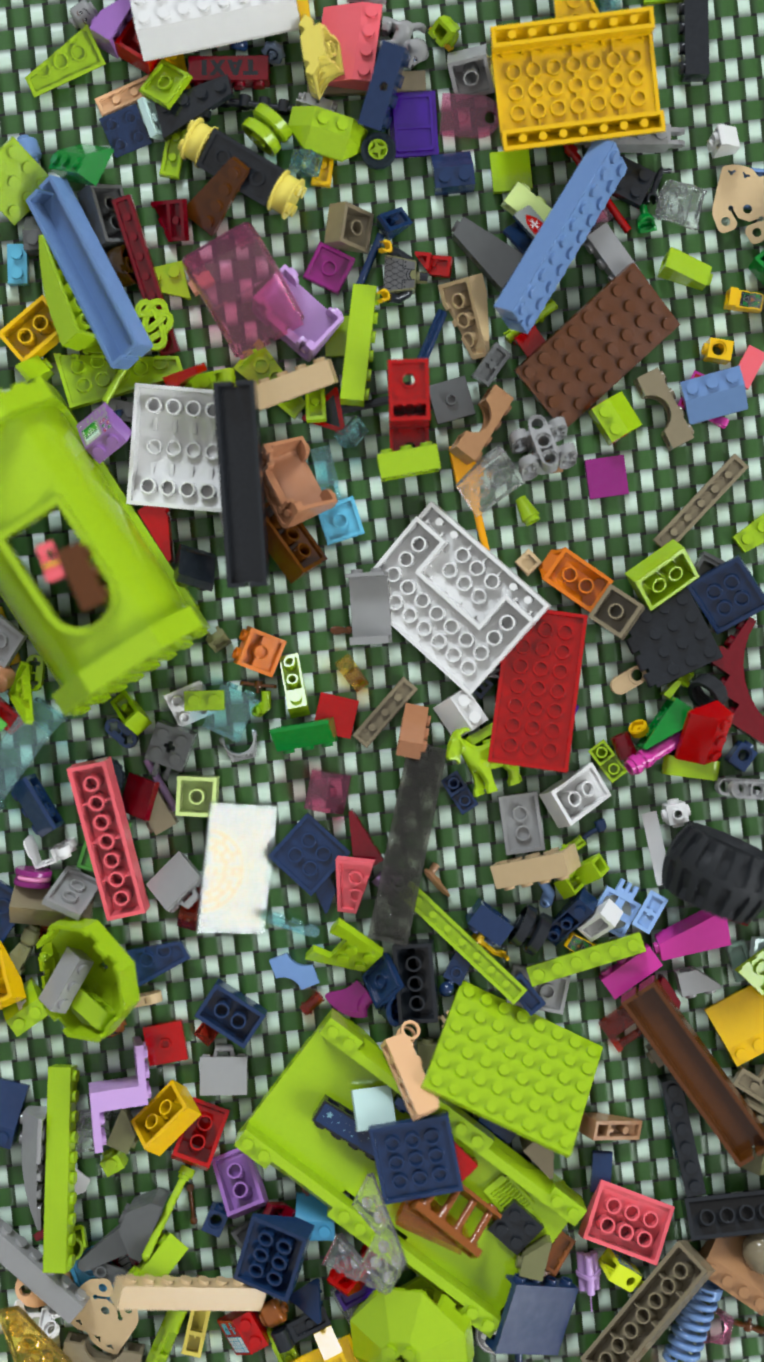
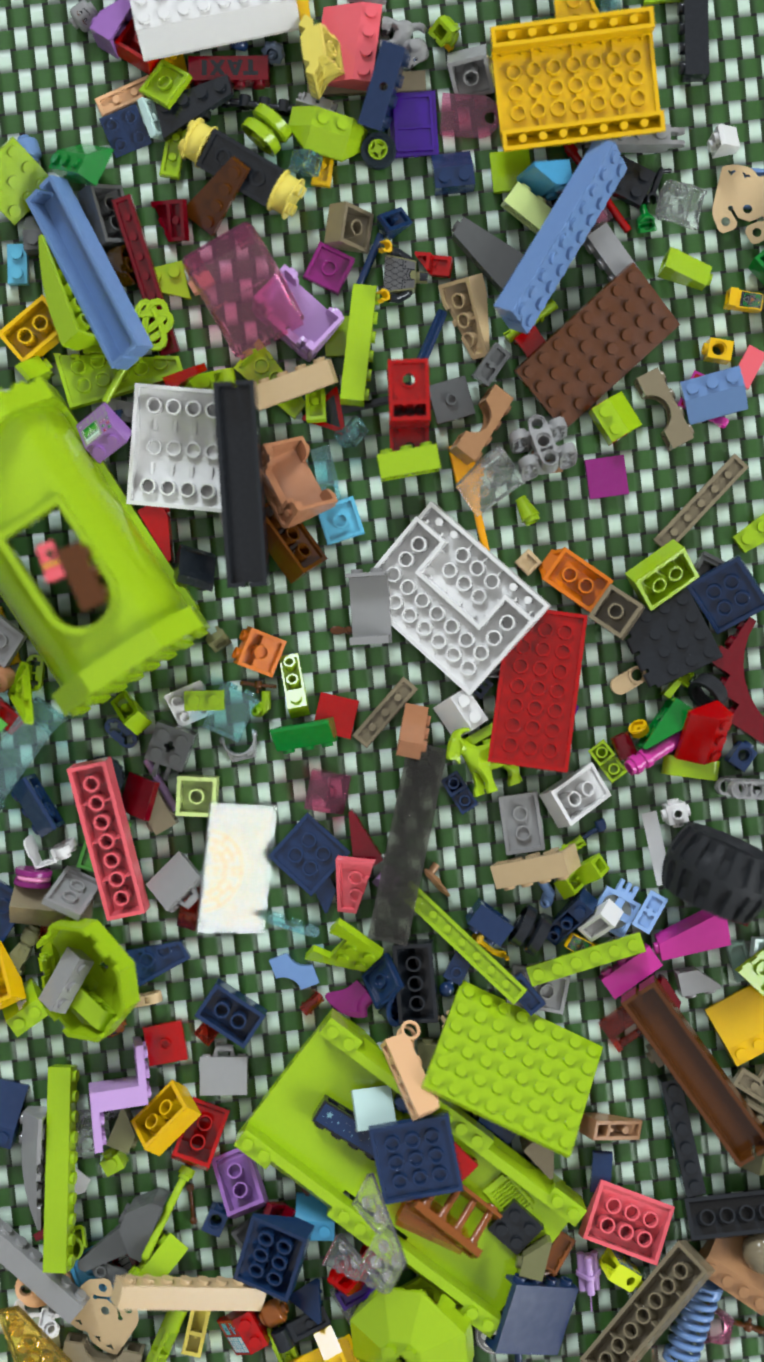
lime wing [25,24,106,98] -> none
clear yellow leg [334,653,370,692] -> none
piece [503,205,545,255] -> none
none -> dark azure slope [516,159,572,201]

